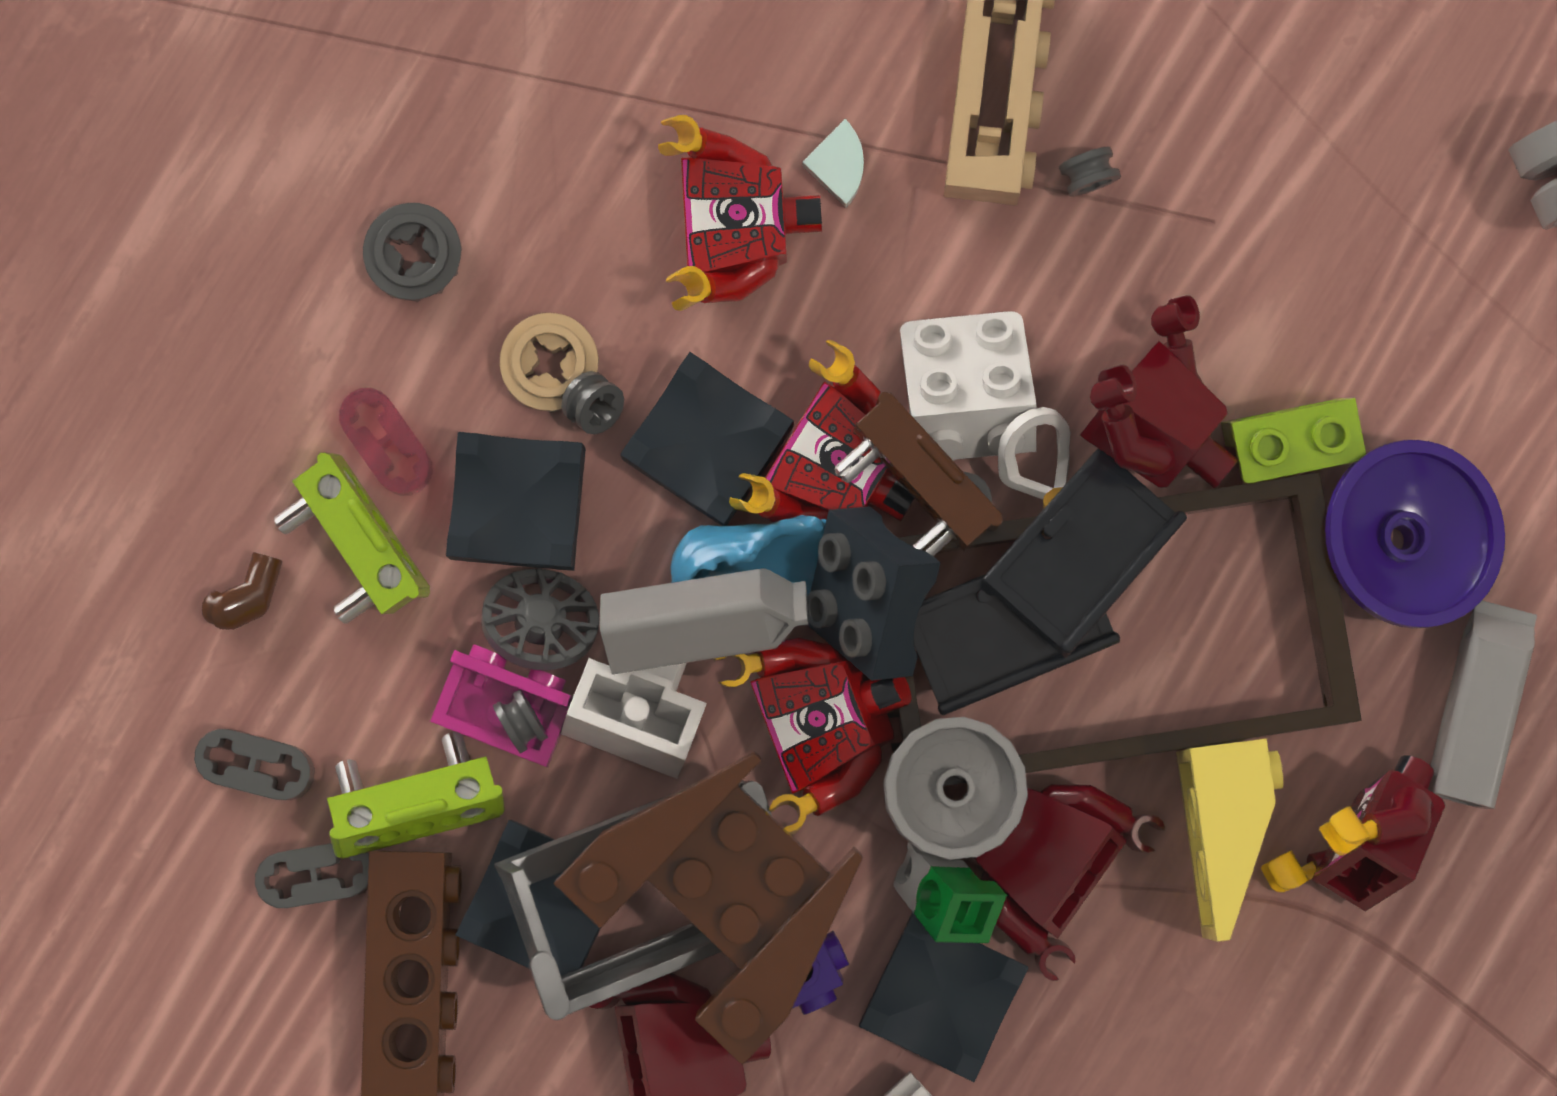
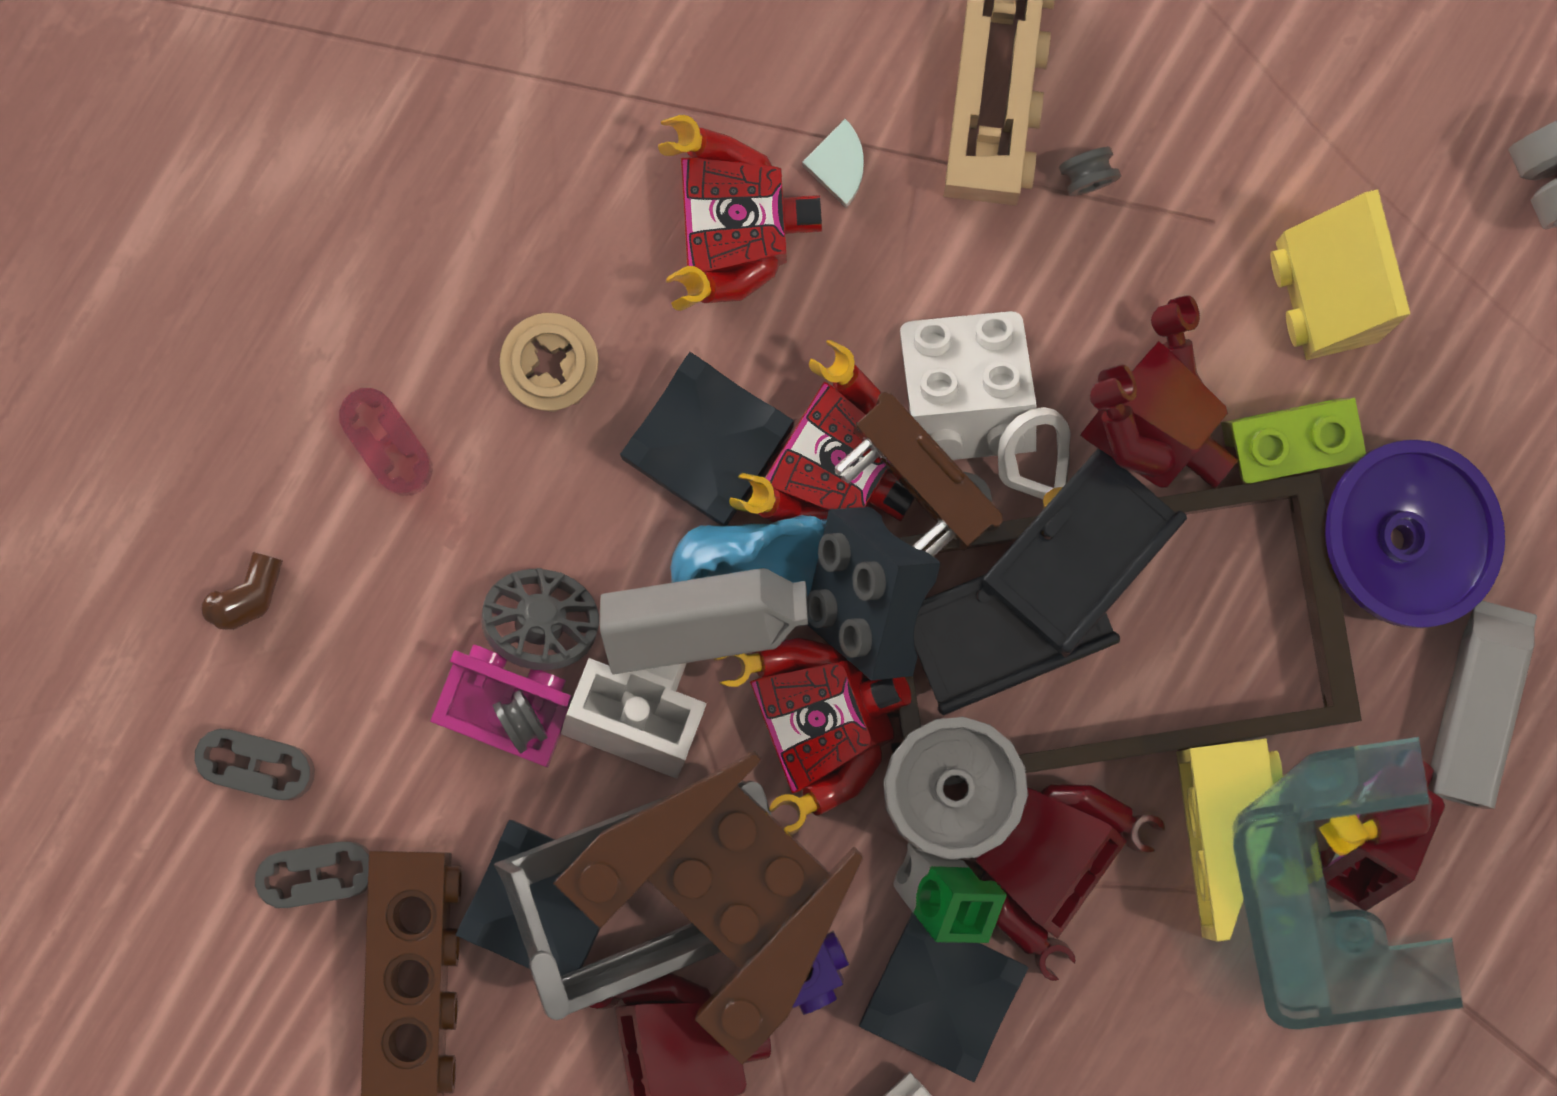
lime piece [274,453,430,624] -> none
lime piece [327,732,505,859] -> none
dark grey gear [363,203,462,302] -> none
black brick [446,432,586,571] -> none
dark grey bush [561,371,624,435] -> none
none -> clear light blue windscreen [1232,737,1463,1030]
none -> light yellow slope [1270,189,1410,360]

